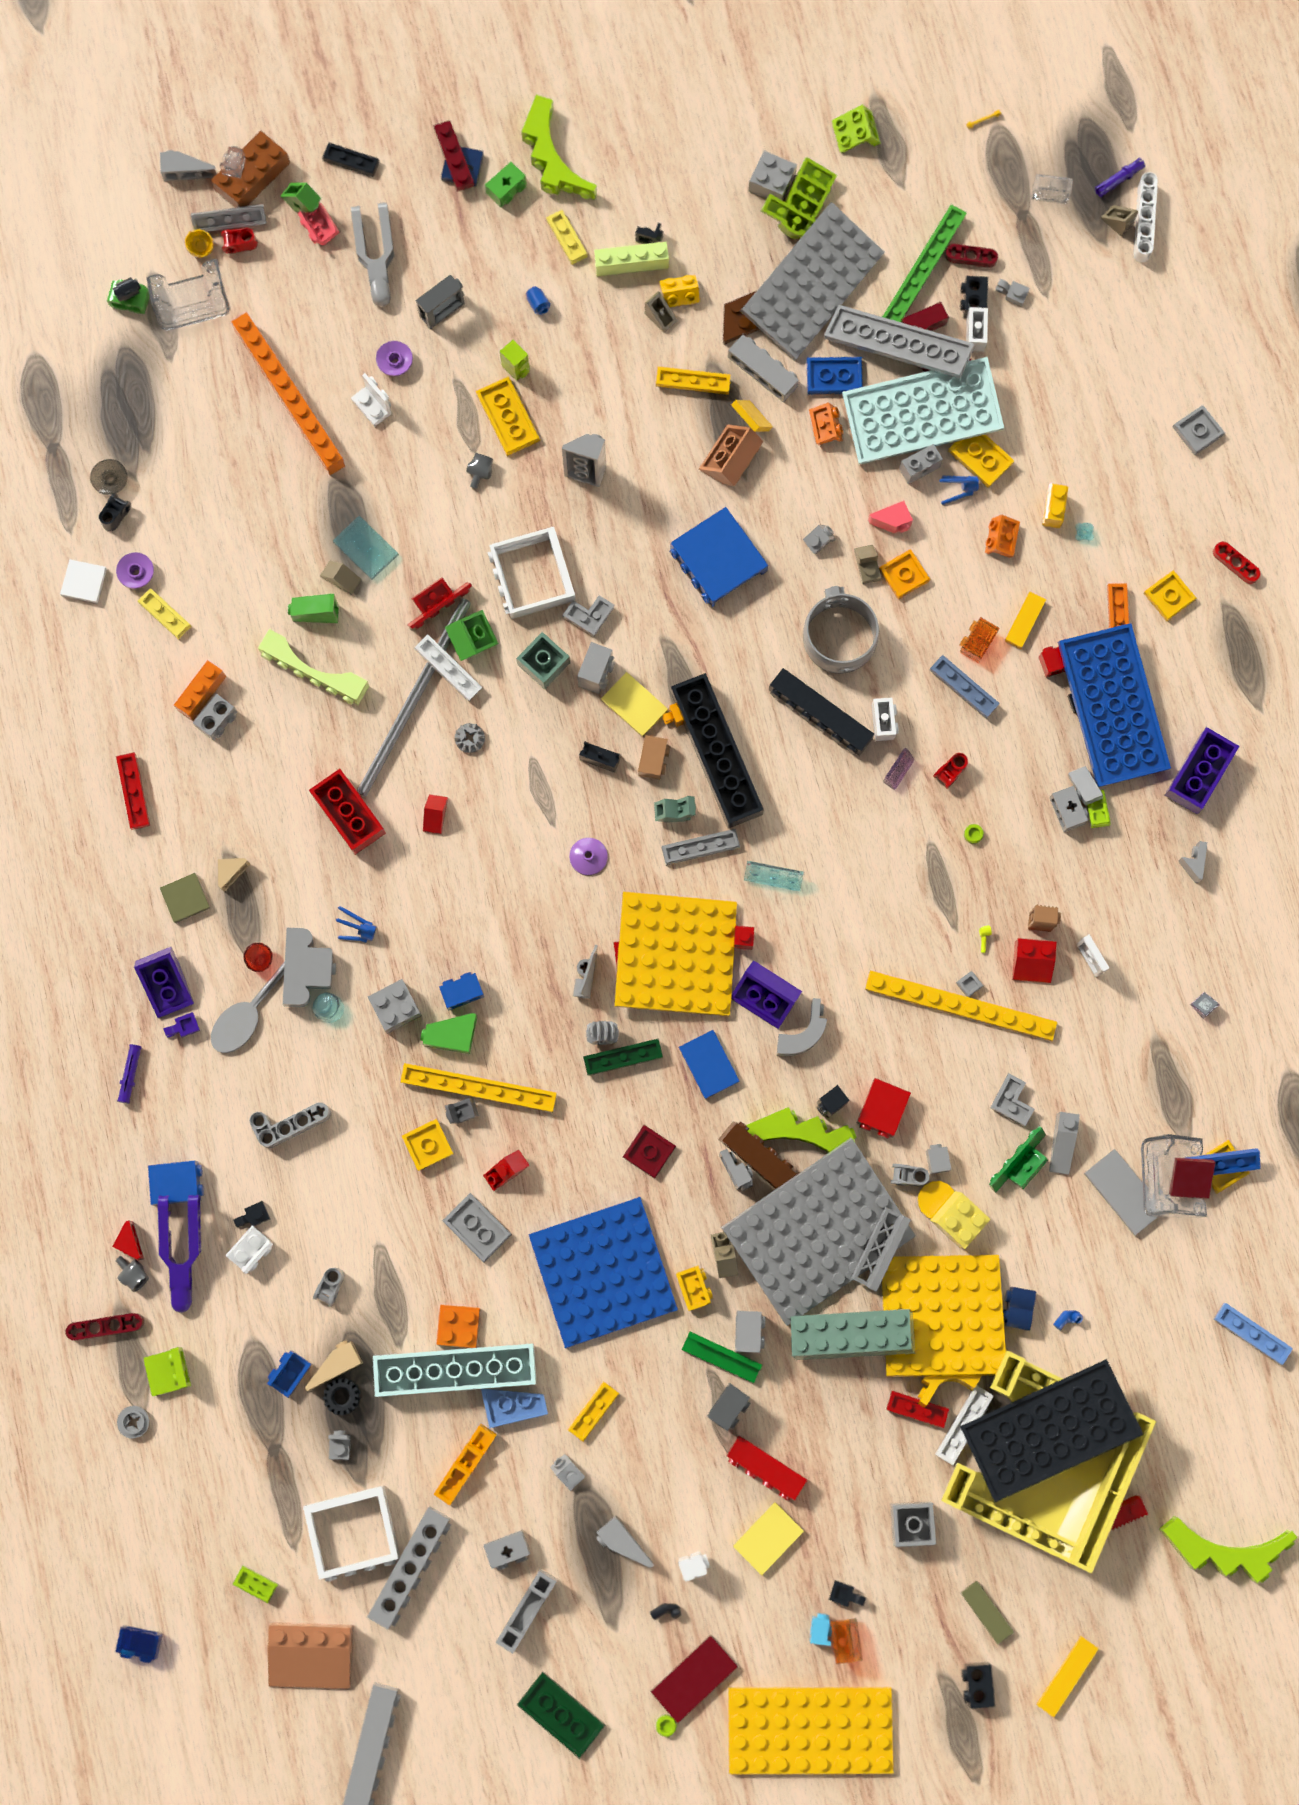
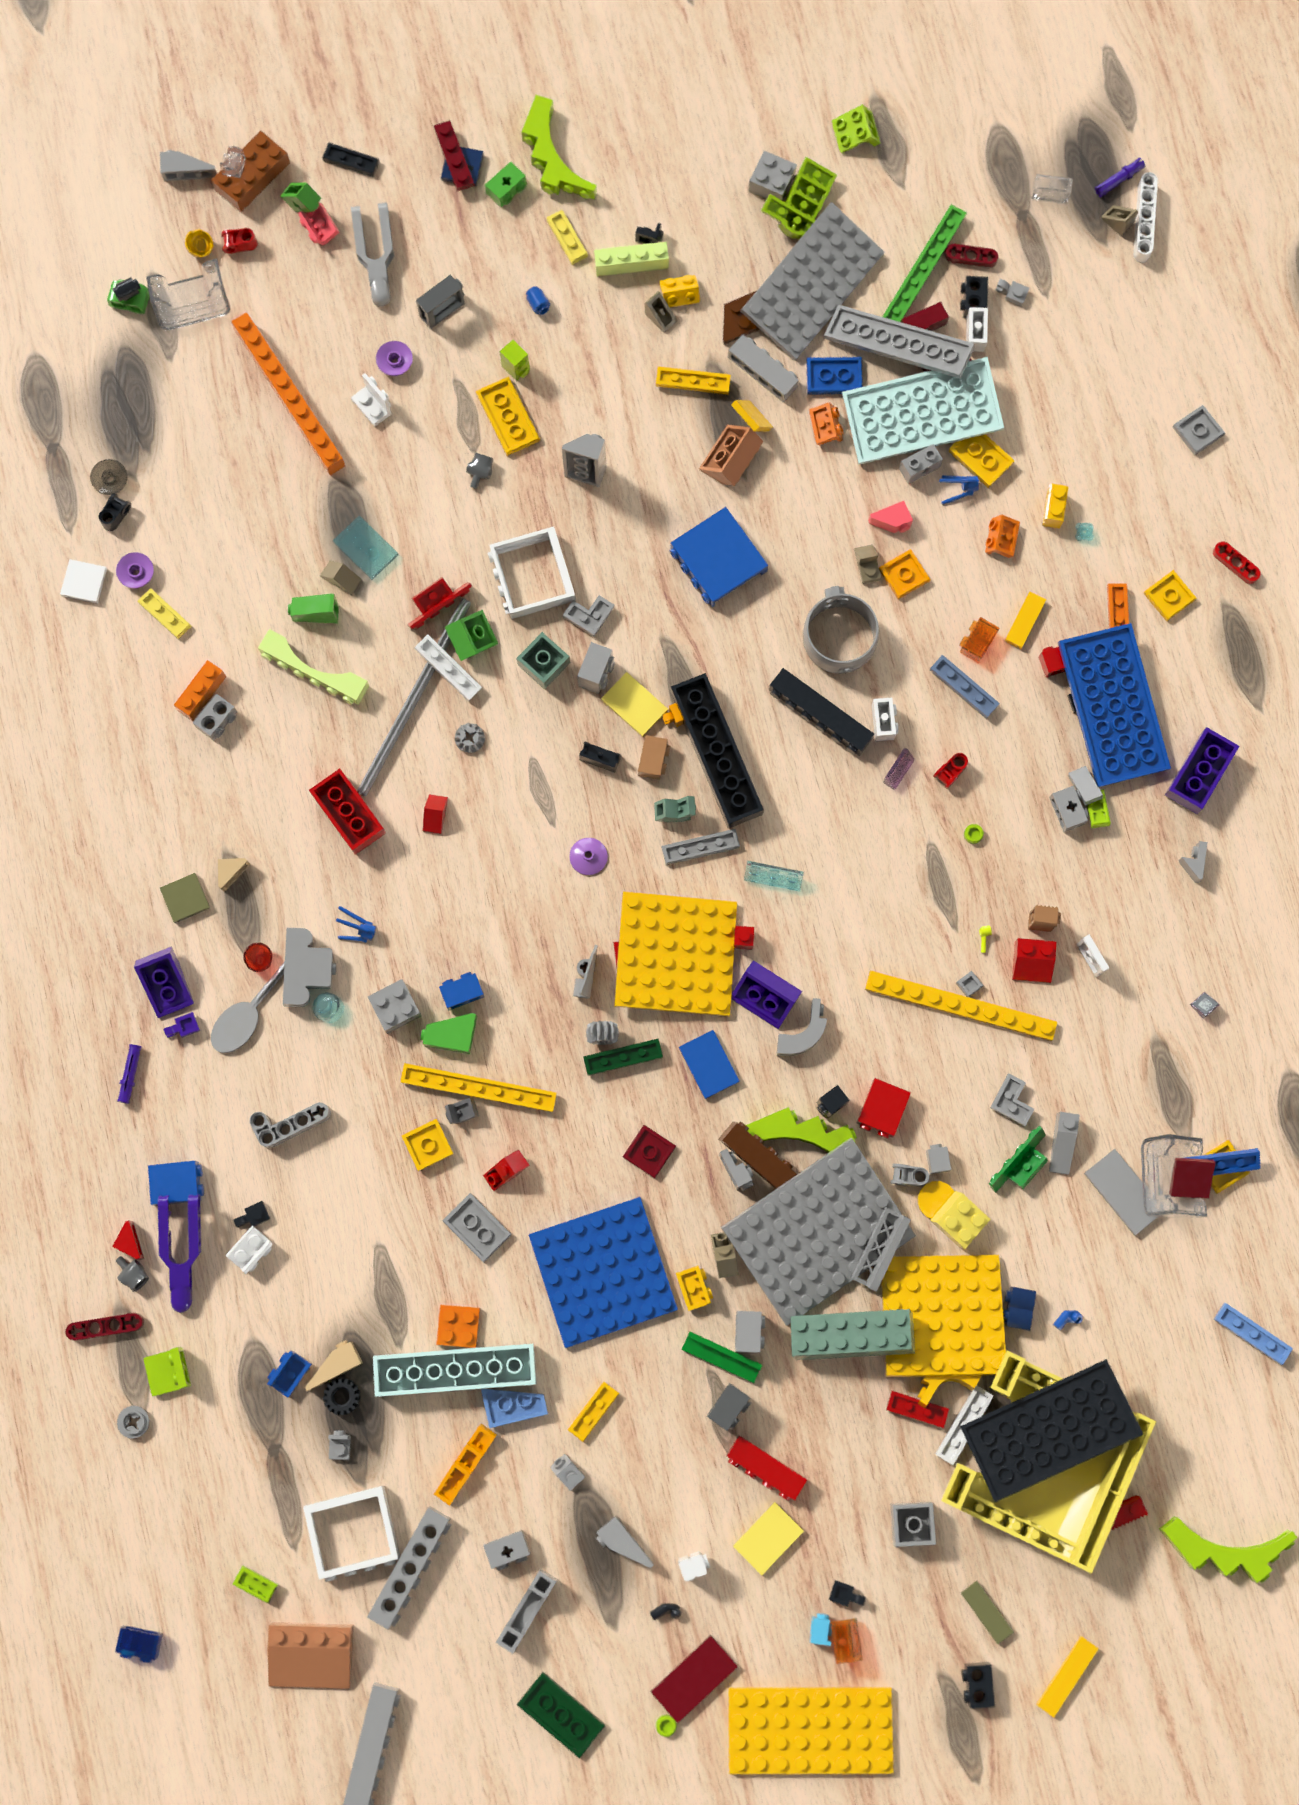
red plate [116,752,150,830] -> none
light grey plate [191,204,267,232] -> none
light grey piece [313,1267,344,1307] -> none
light grey bracket [803,525,836,554] -> none
yellow hinge [966,110,1002,129] -> none

